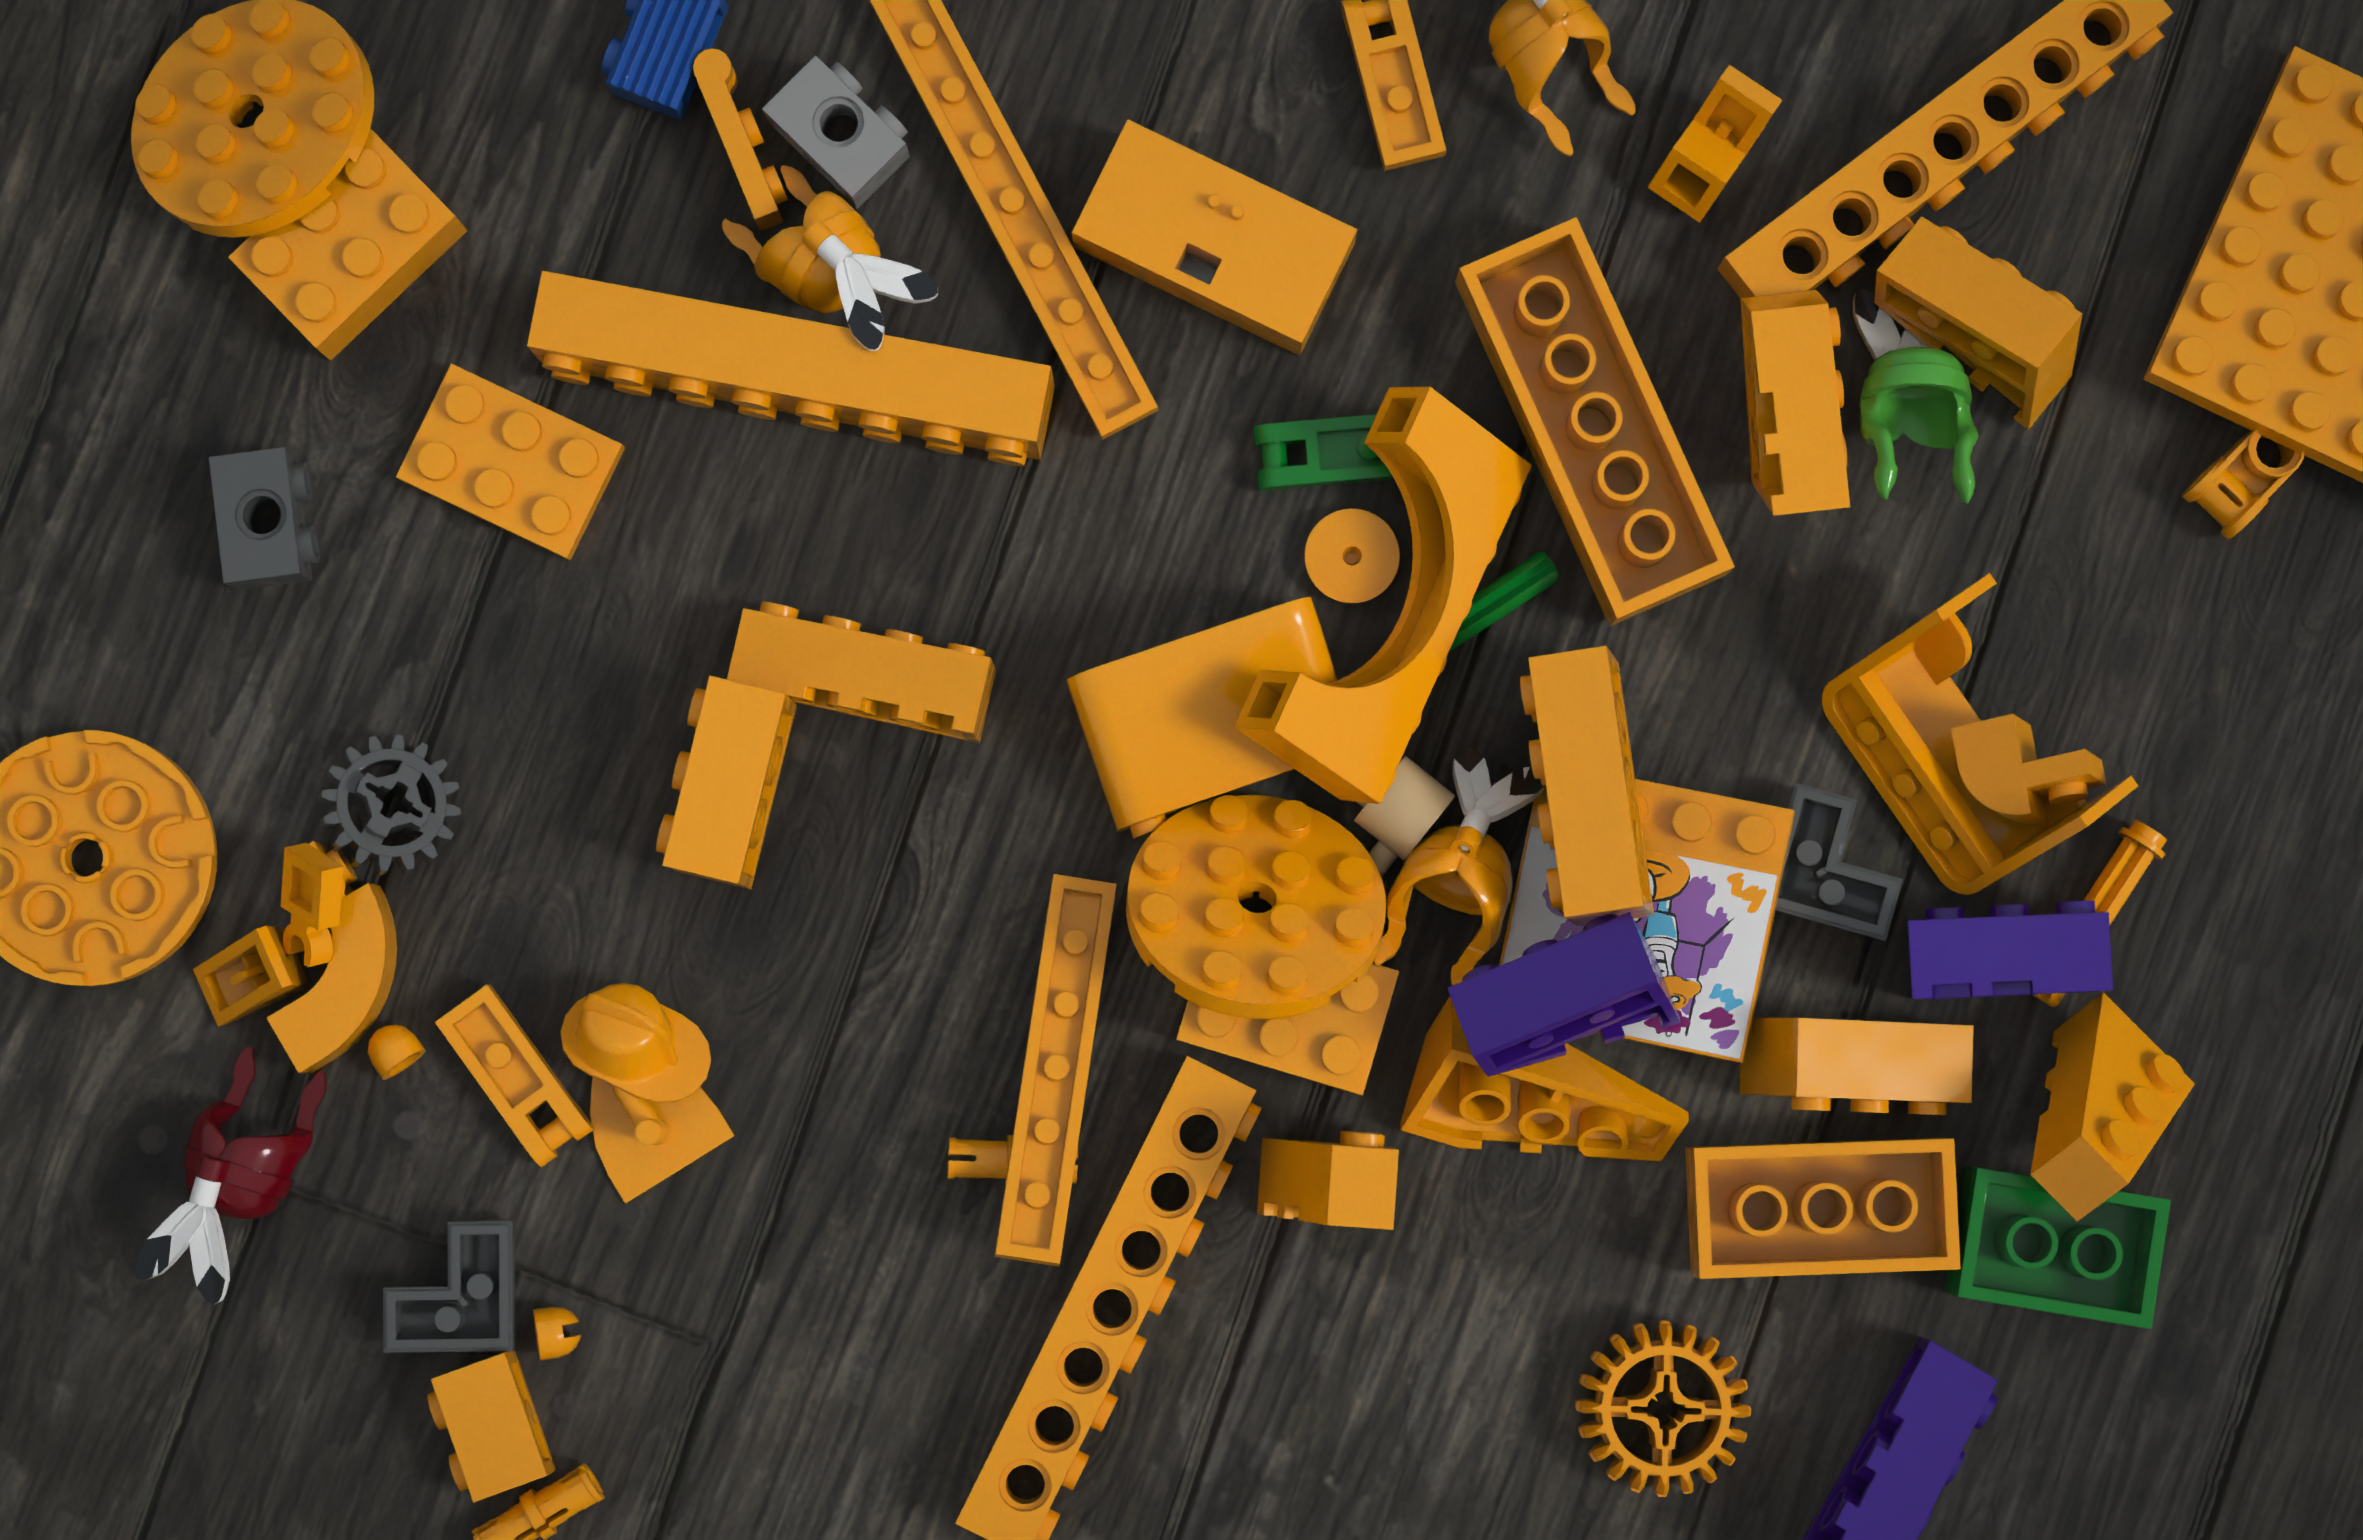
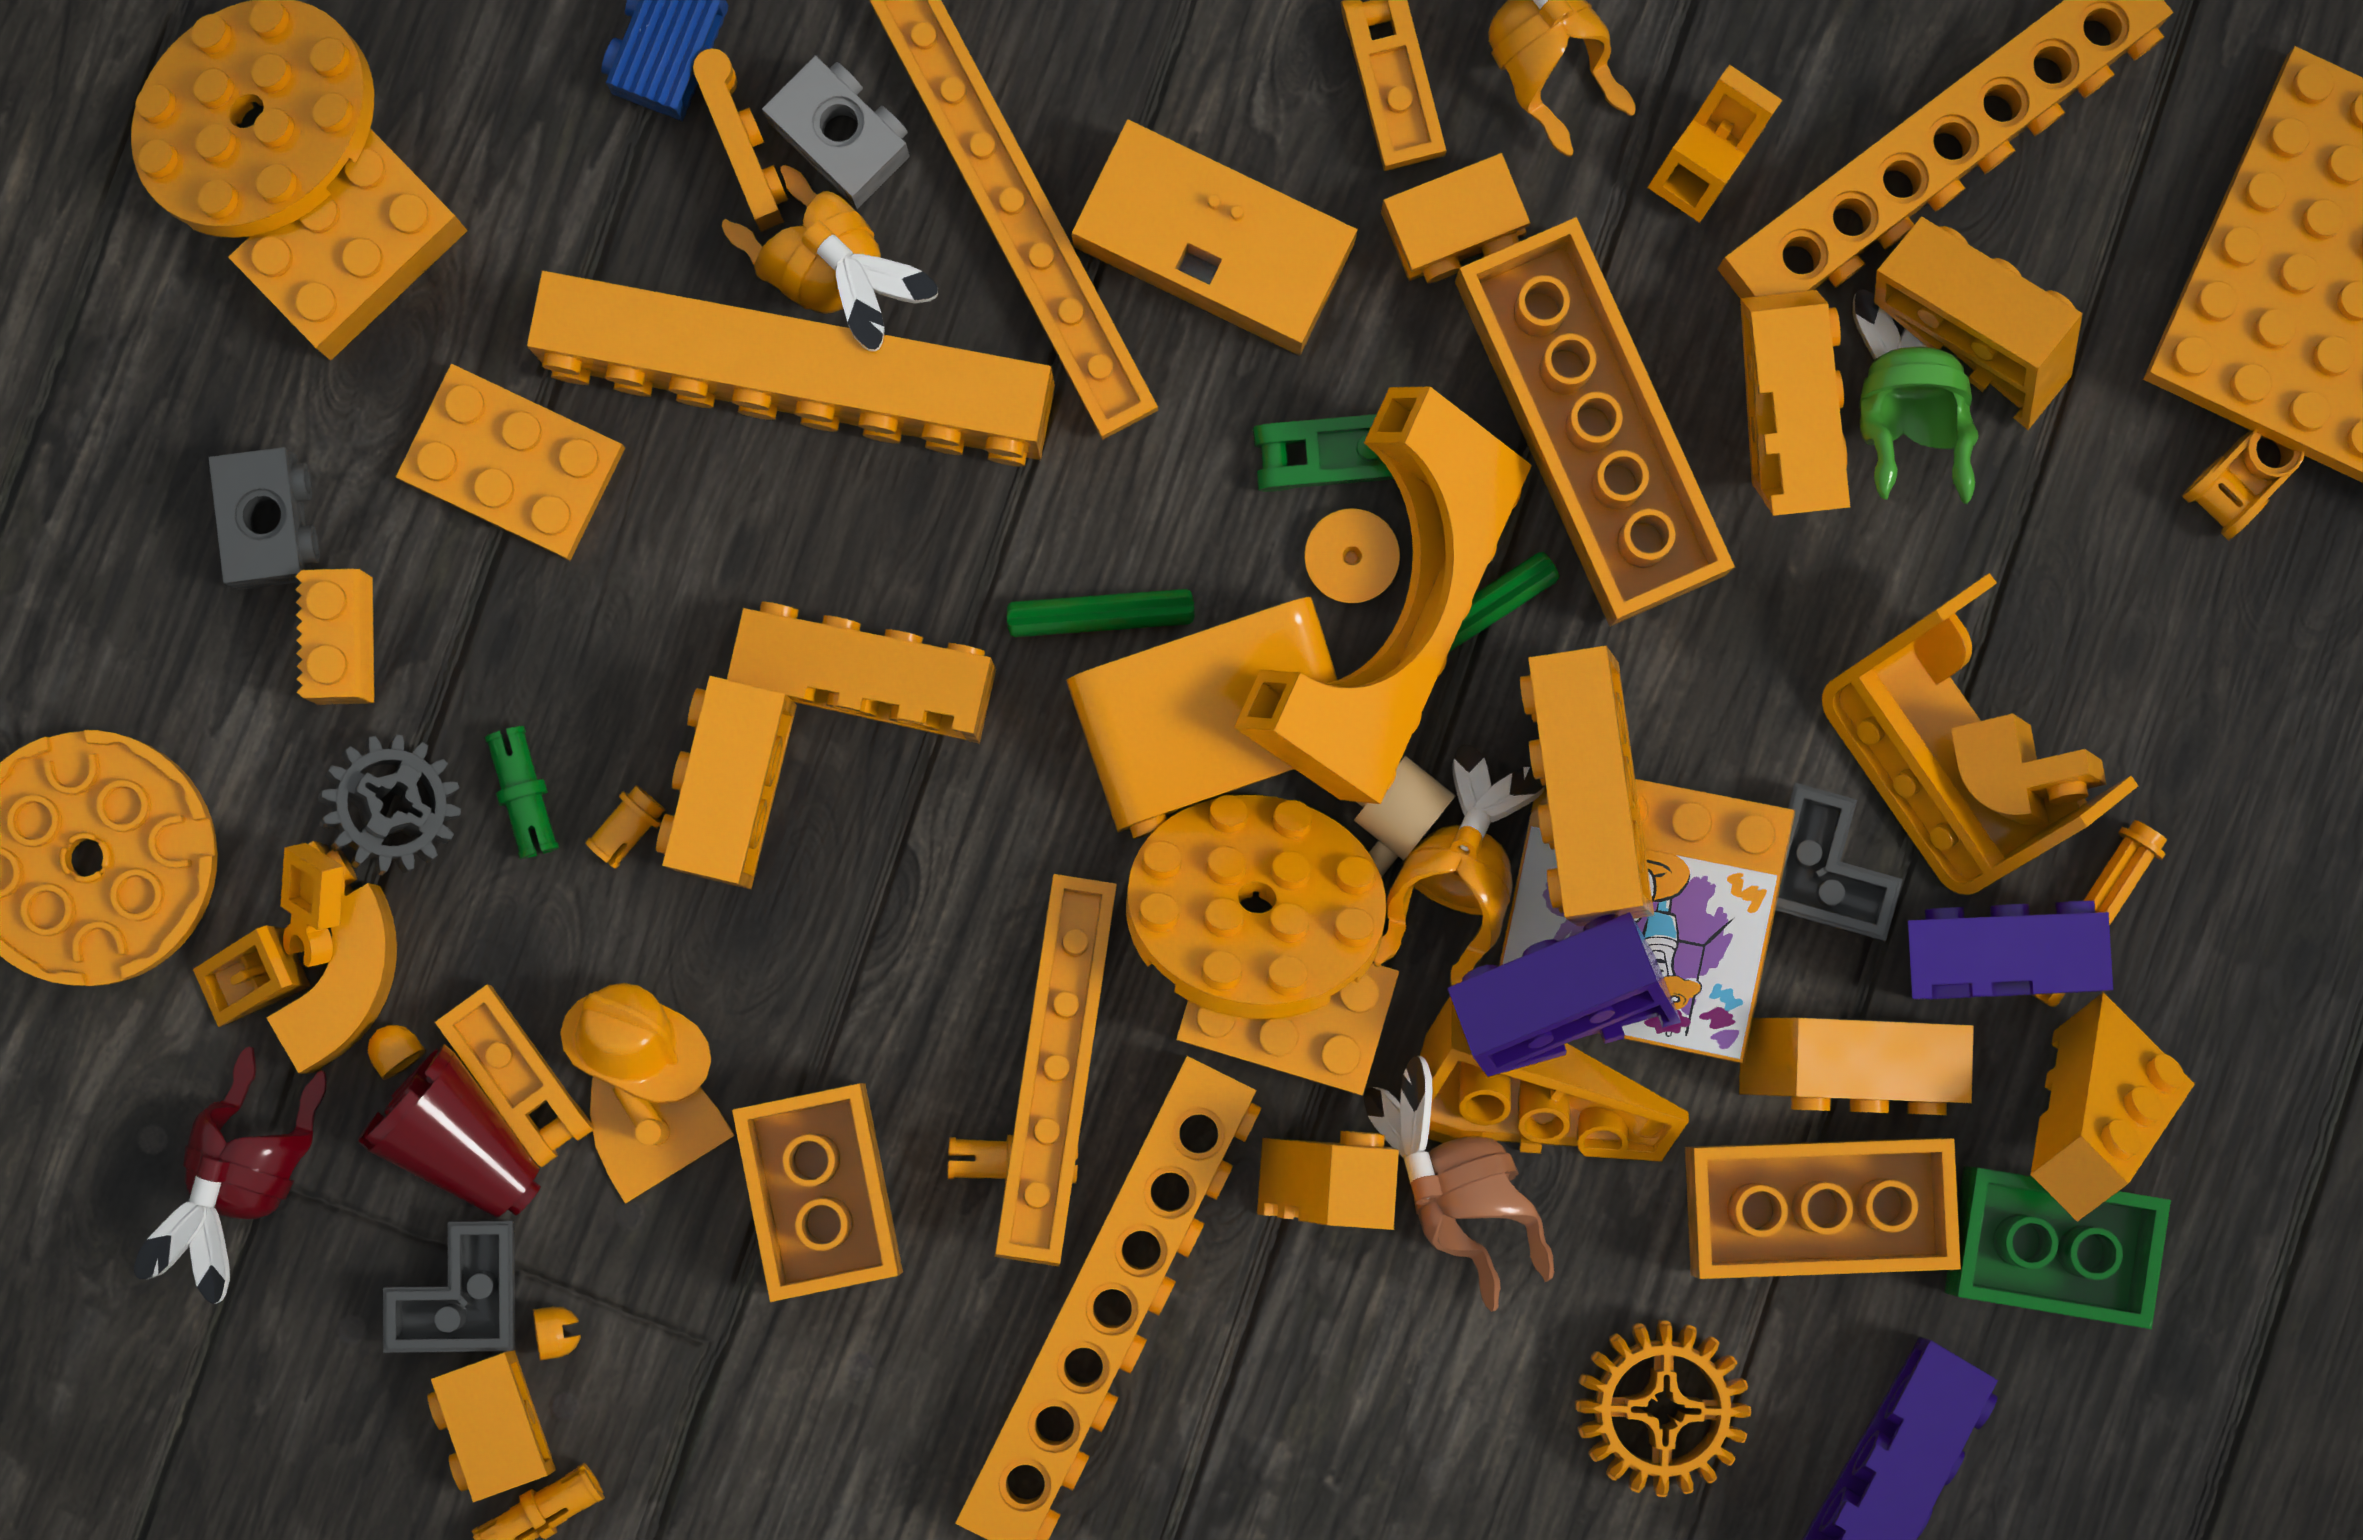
none -> light orange brick [295,569,374,705]
none -> dark red cone [357,1044,541,1218]
none -> green pin [484,726,559,860]
none -> light orange pin [585,785,665,869]
none -> light orange brick [732,1083,903,1302]
none -> green axle [1006,589,1195,637]
none -> nougat hair [1363,1056,1554,1312]
none -> light orange brick [1381,153,1530,283]

